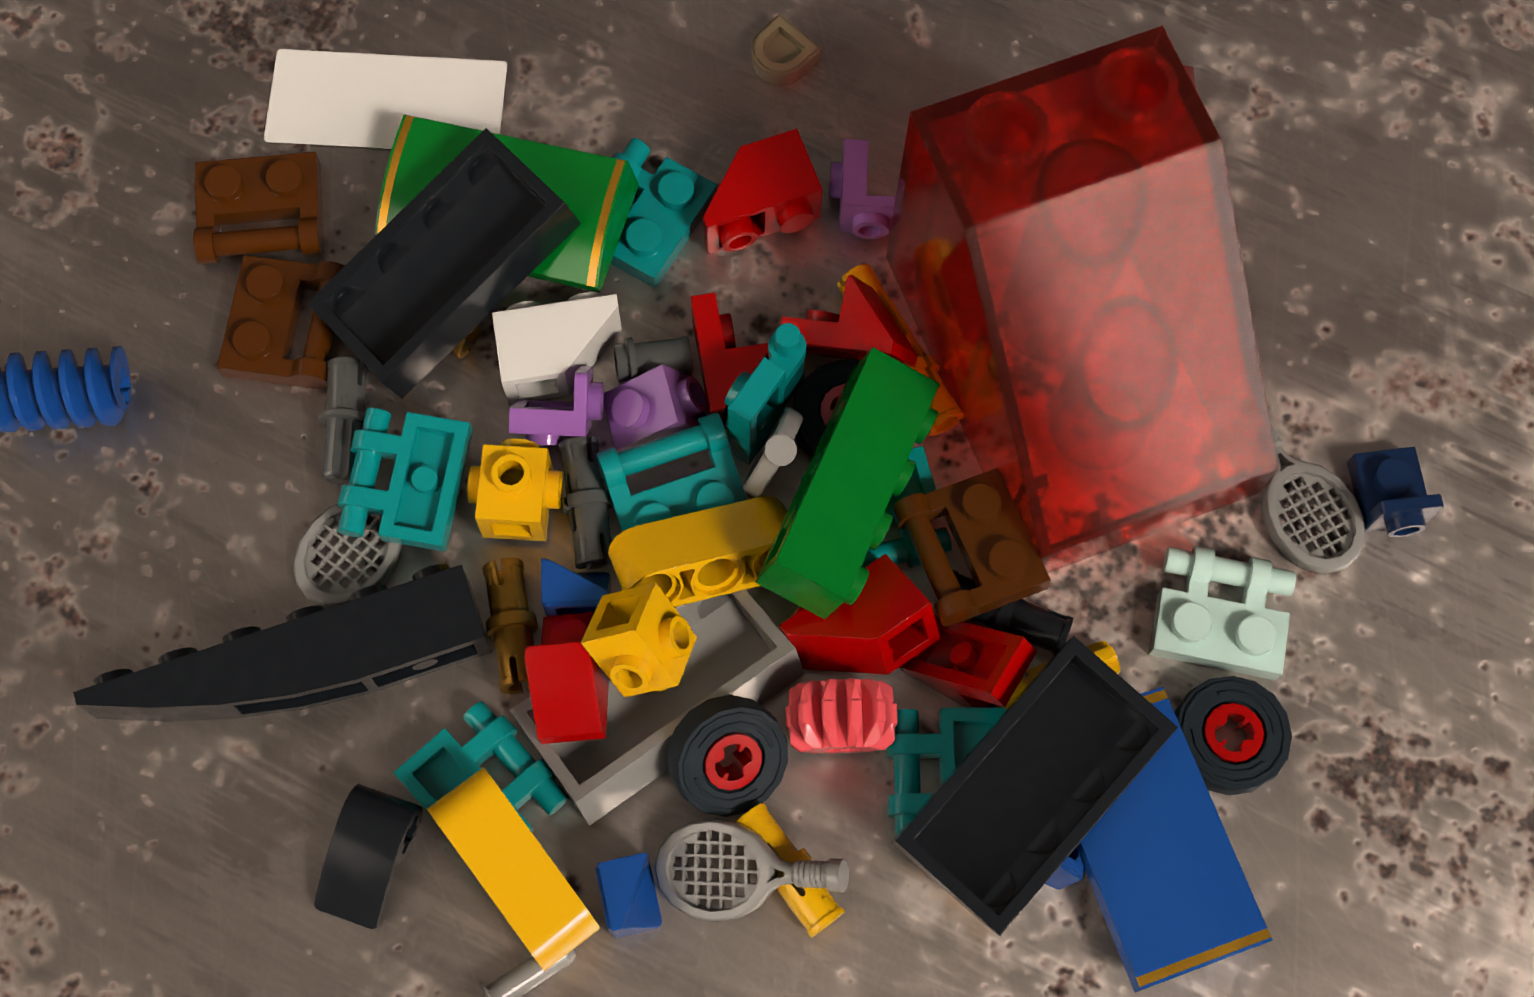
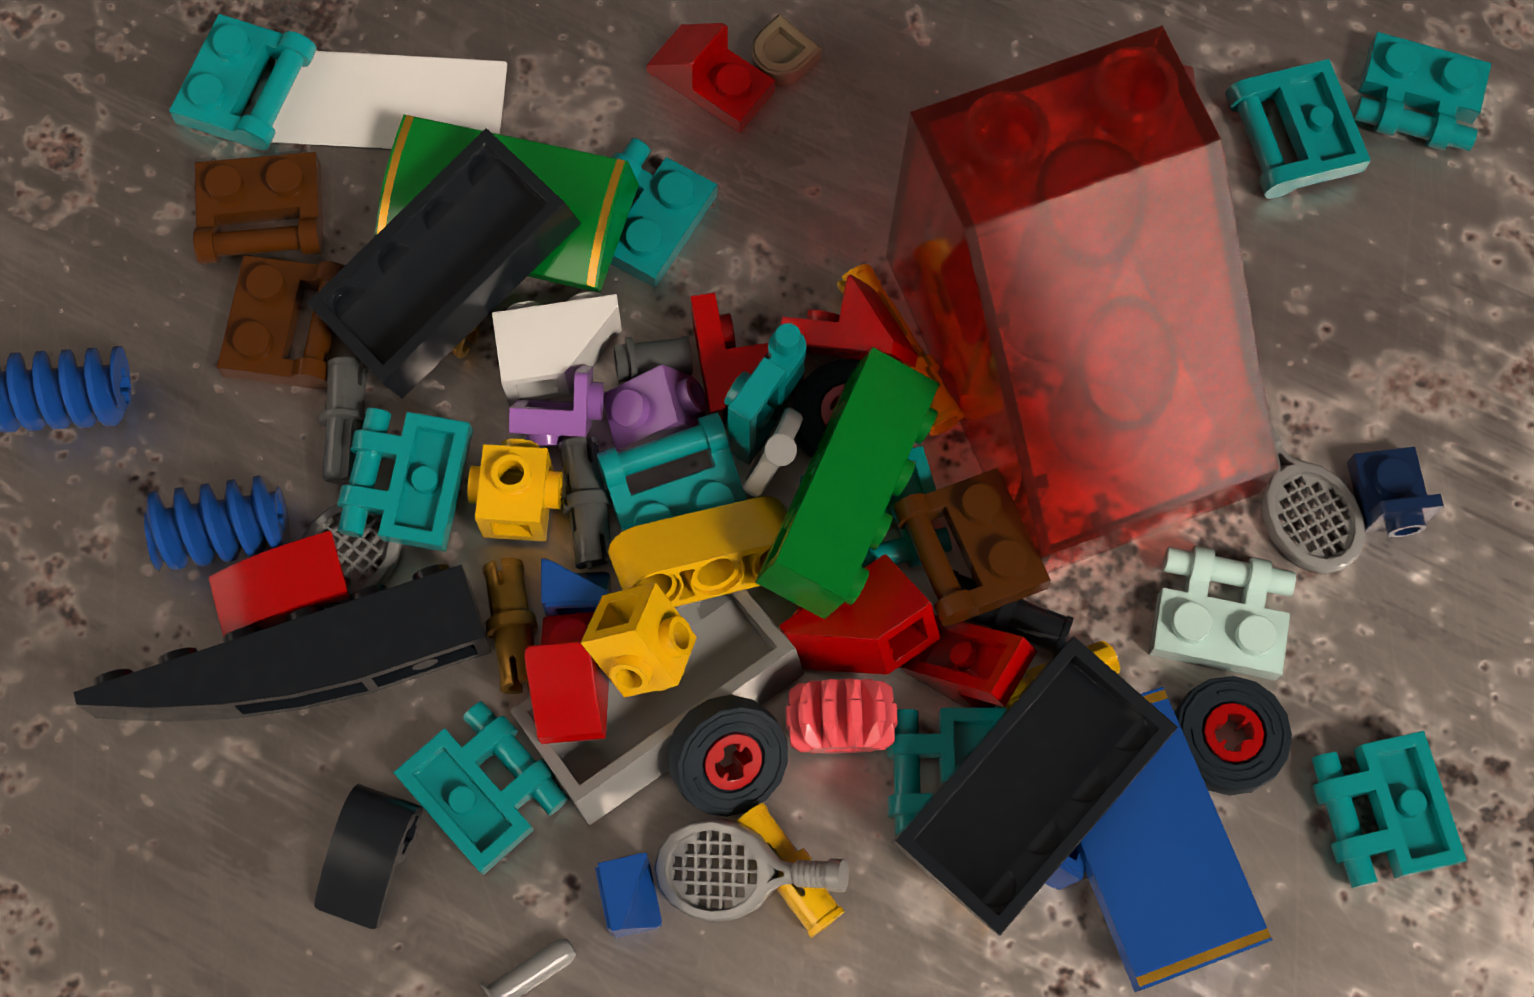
yellow beam [426,767,600,972] -> none
red slope [703,128,823,254] -> none
medium lavender bracket [829,139,903,239] -> none
none -> blue piece [144,475,290,571]
none -> teal plate [169,14,317,150]
none -> red slope [208,530,350,637]
none -> red slope [646,23,775,133]
none -> teal plate [1225,59,1371,199]
none -> teal plate [1311,731,1467,889]
none -> teal plate [1353,32,1492,152]

